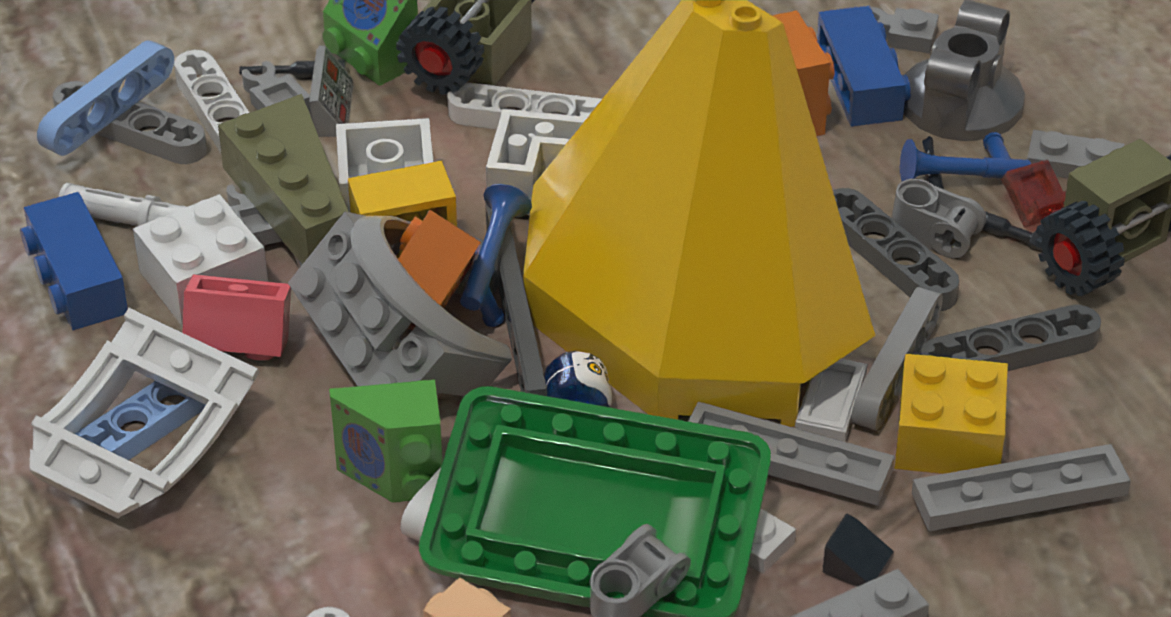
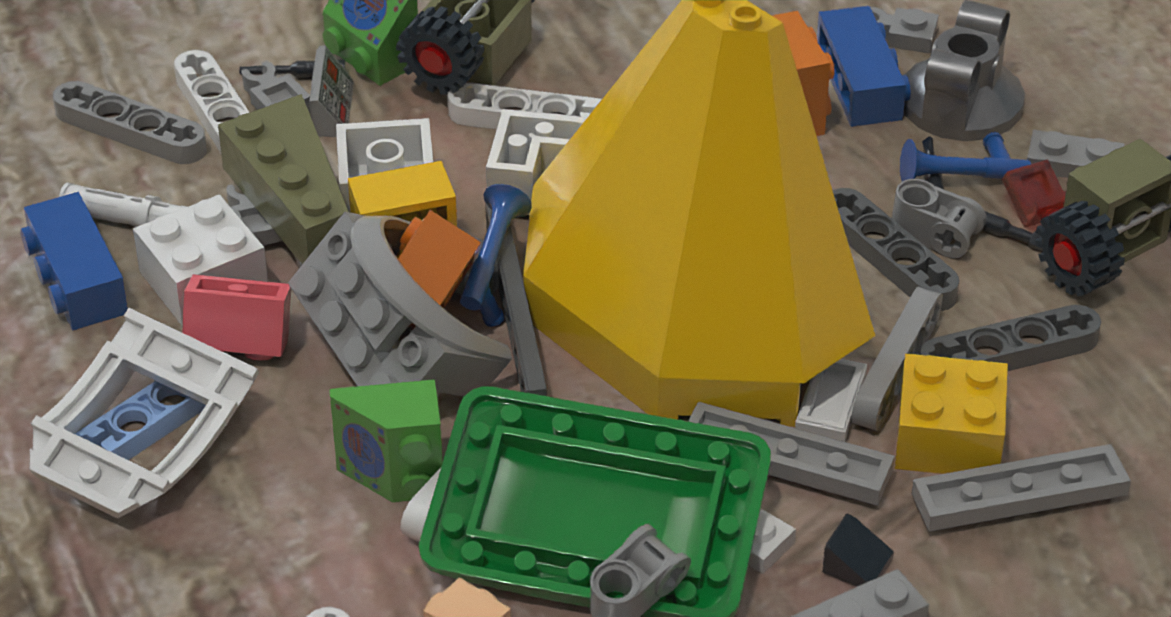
light blue beam [37,40,174,156] -> none
clear blue head [544,351,612,408] -> none

